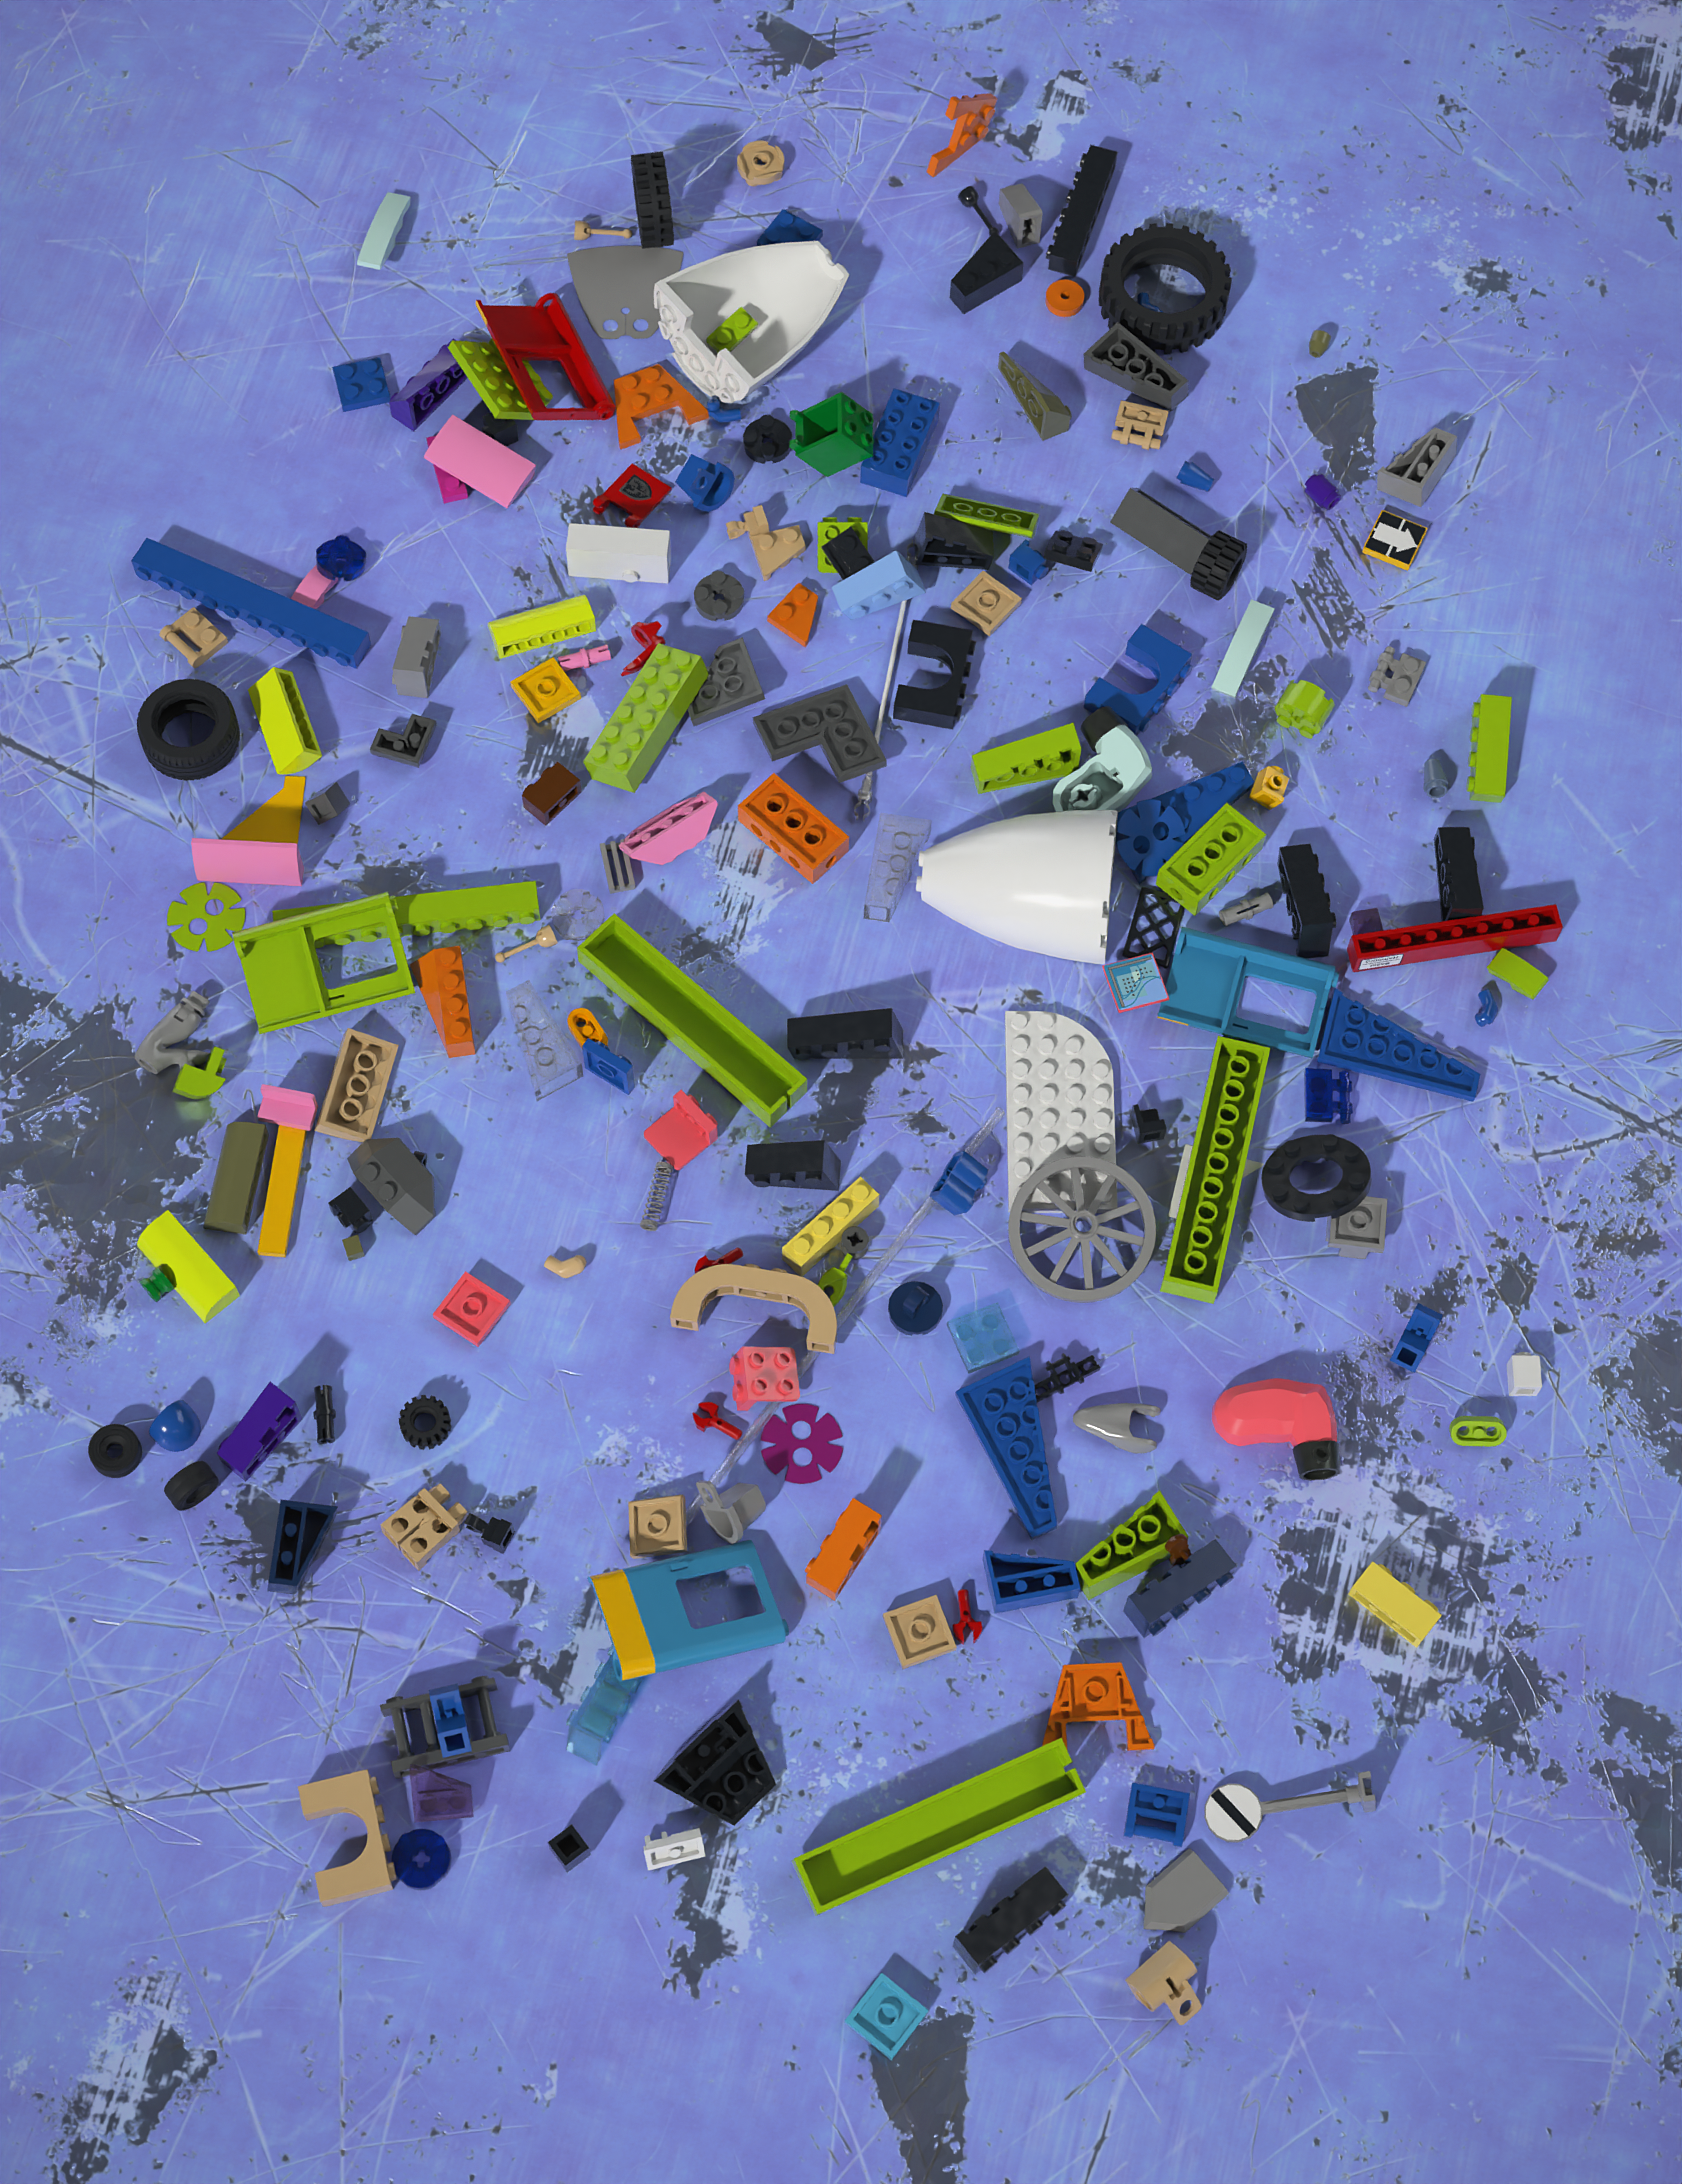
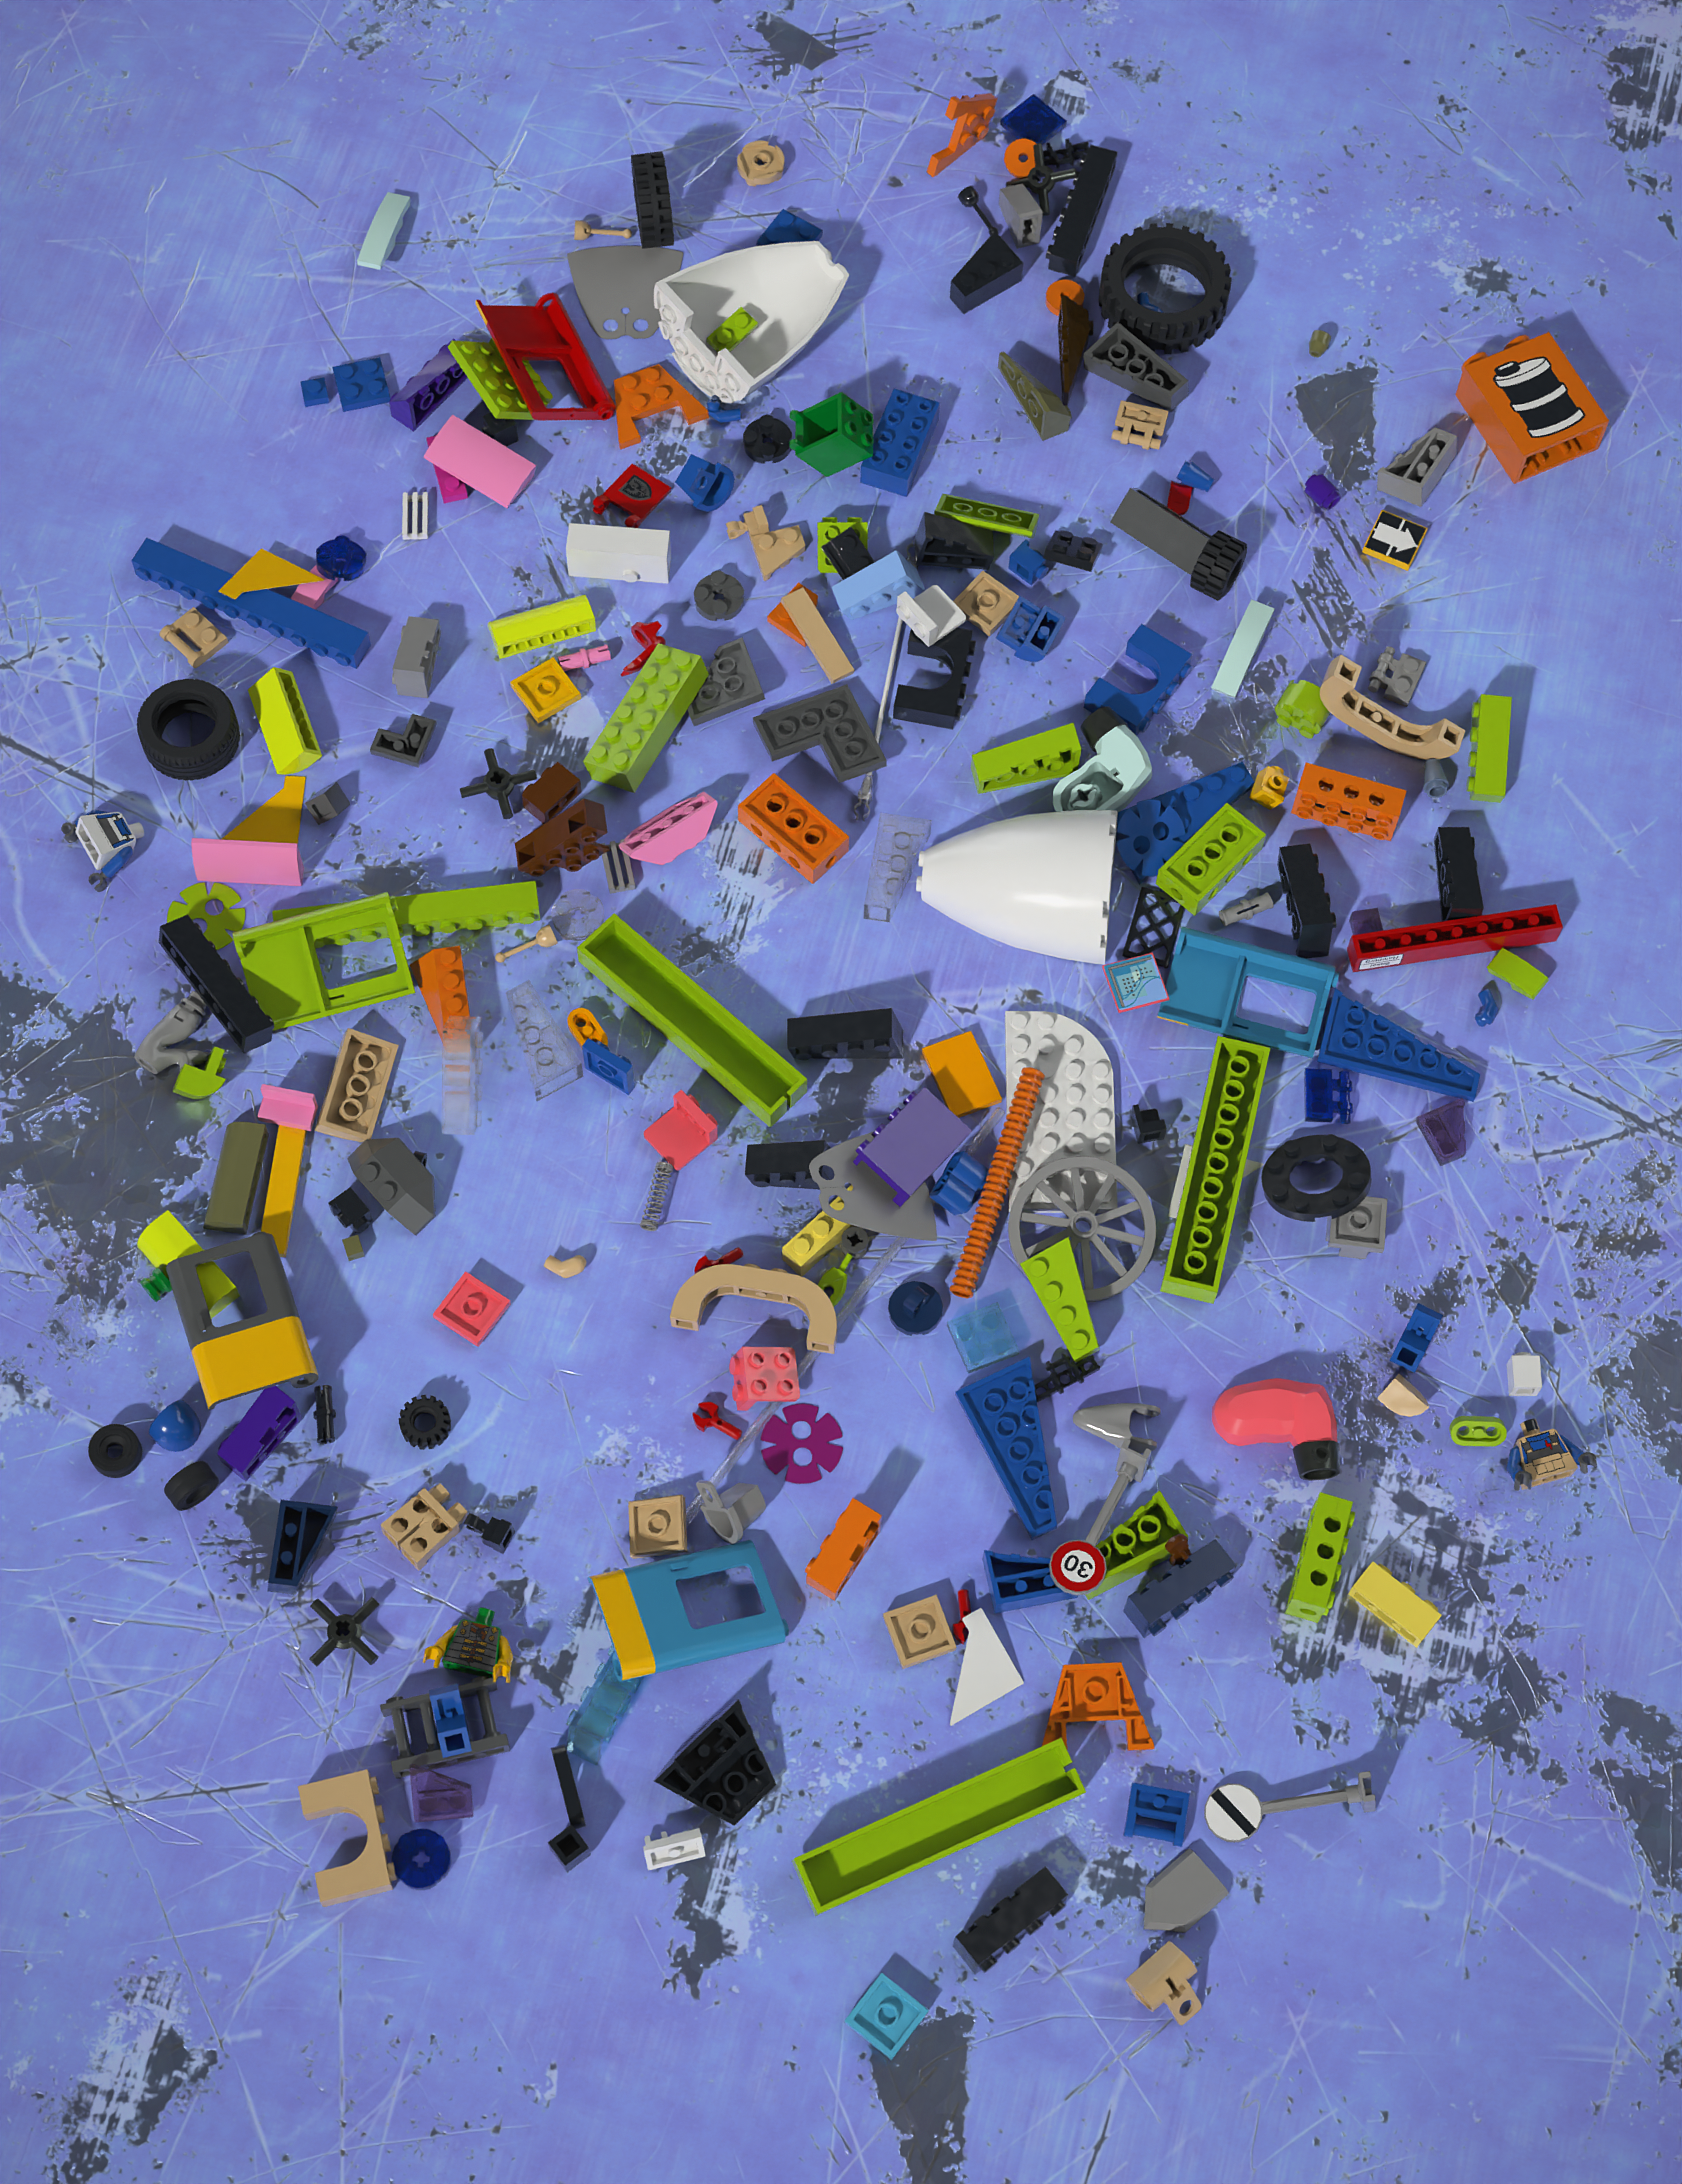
none -> torso [61,809,144,892]
none -> black brick [158,914,274,1053]
none -> piece [166,1232,319,1410]
none -> yellow sticker [219,549,324,600]
none -> blue plate [300,377,329,407]
none -> pearl dark grey bar [309,1597,379,1667]
none -> white tile [402,492,428,540]
none -> torso [423,1608,513,1683]
none -> clear wedge [442,1016,483,1135]
none -> pearl dark grey bar [459,748,537,819]
none -> reddish brown piece [515,798,609,877]
none -> black beam [551,1744,586,1829]
none -> tan tile [781,587,854,684]
none -> light grey piece [809,1132,937,1241]
none -> panel [853,1087,972,1207]
none -> white bracket [896,585,966,647]
none -> light orange tile [922,1031,1002,1118]
none -> orange piece [949,1067,1045,1298]
none -> white sticker [950,1608,1024,1726]
none -> blue brick [996,596,1066,662]
none -> clear blue tile [1000,94,1067,145]
none -> orange piece [1004,139,1036,179]
none -> pearl dark grey bar [1006,144,1077,216]
none -> lime wedge [1020,1237,1100,1363]
none -> black piece [1043,138,1089,169]
none -> piece [1049,1439,1151,1595]
none -> dark brown wedge [1057,296,1093,406]
none -> red piece [1167,481,1192,516]
none -> lime brick [1285,1492,1355,1623]
none -> orange brick [1291,763,1407,841]
none -> tan arch [1320,655,1465,760]
none -> tan brick [1377,1374,1429,1417]
none -> clear purple wing [1415,1098,1466,1166]
none -> orange brick [1455,332,1609,484]
none -> torso [1506,1419,1597,1491]

